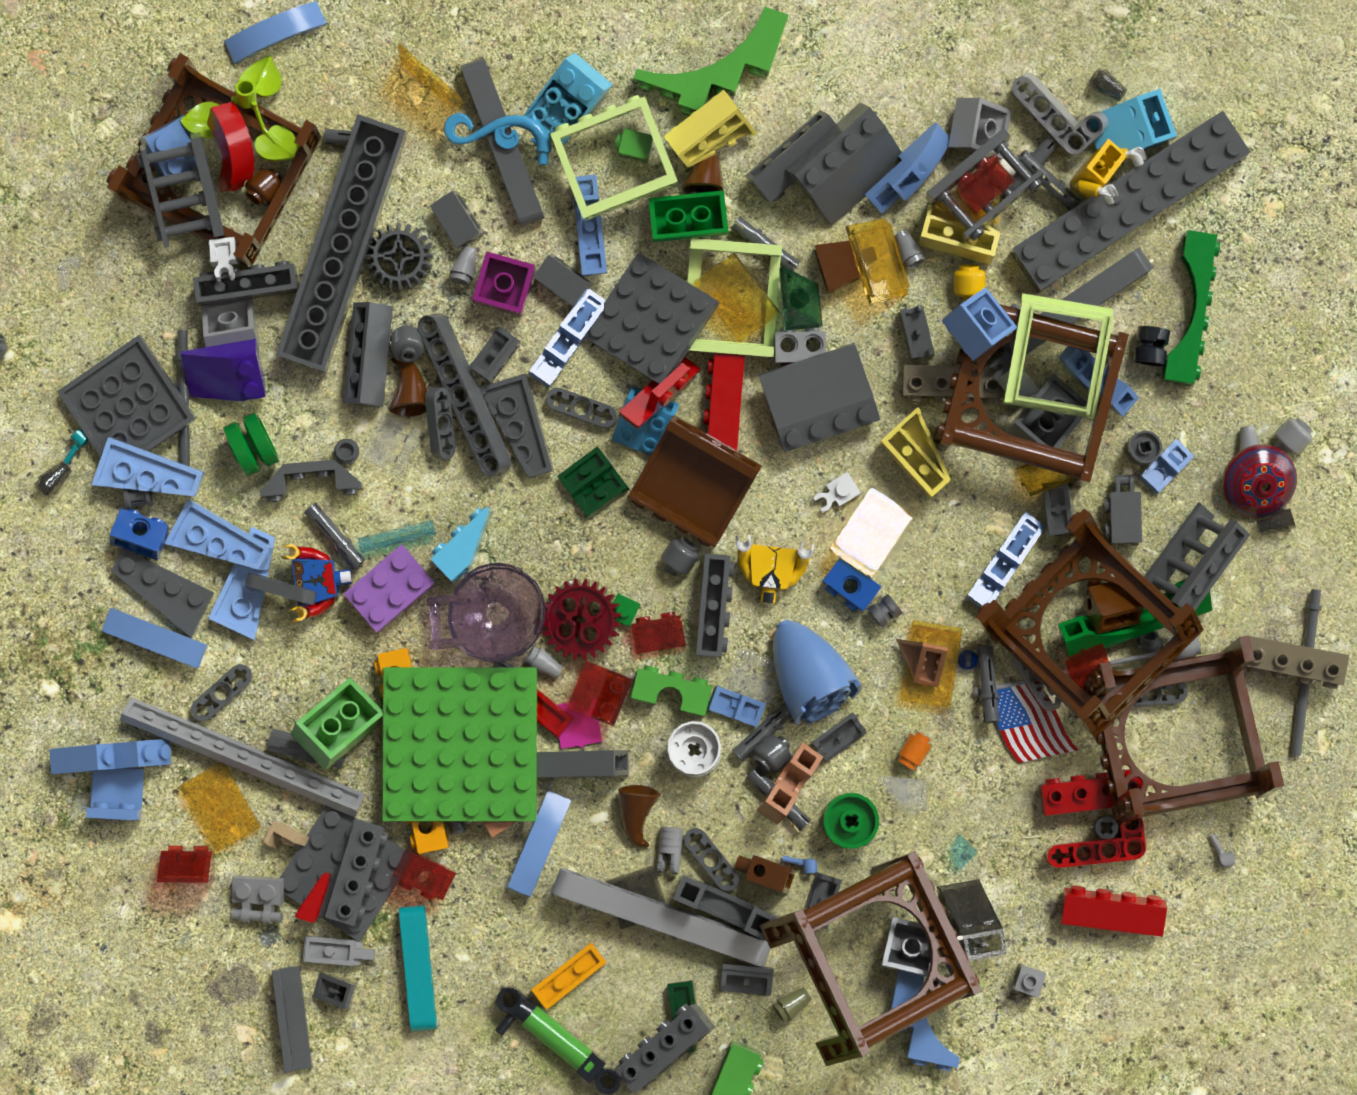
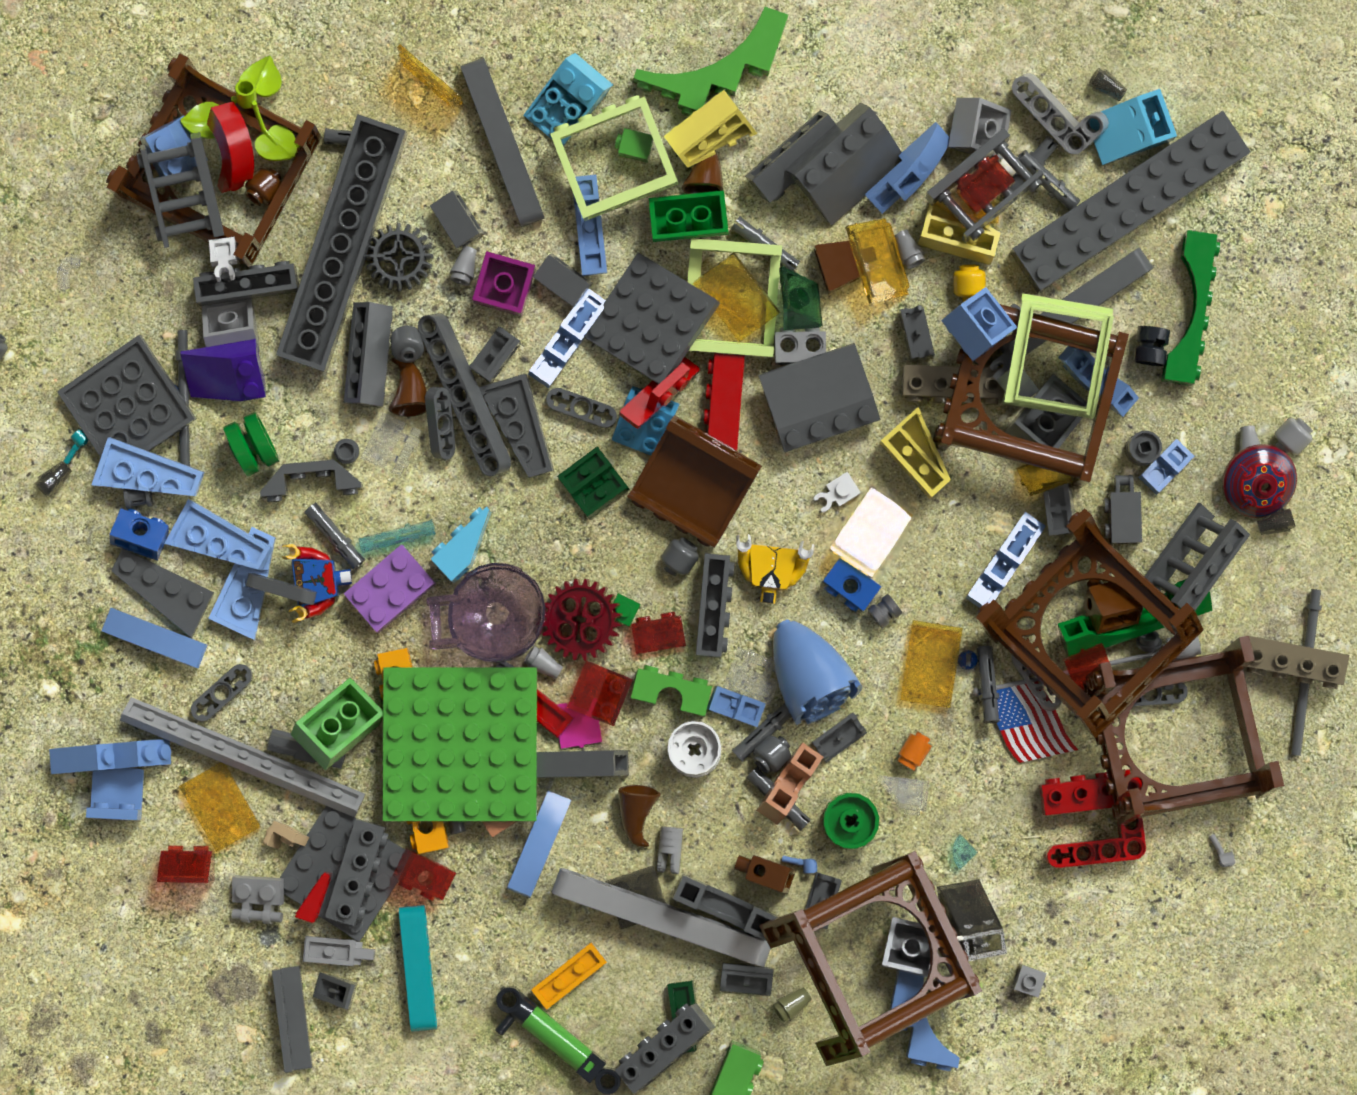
medium blue slope [225,1,327,64] -> none
dark azure plant [444,111,551,165] -> none
dark grey beam [684,828,739,891] -> none
nougat slope [896,639,948,687] -> none
red brick [1060,885,1167,937] -> none
yellow torso [1070,139,1147,205] -> none
dark grey bush [1093,816,1118,839] -> none

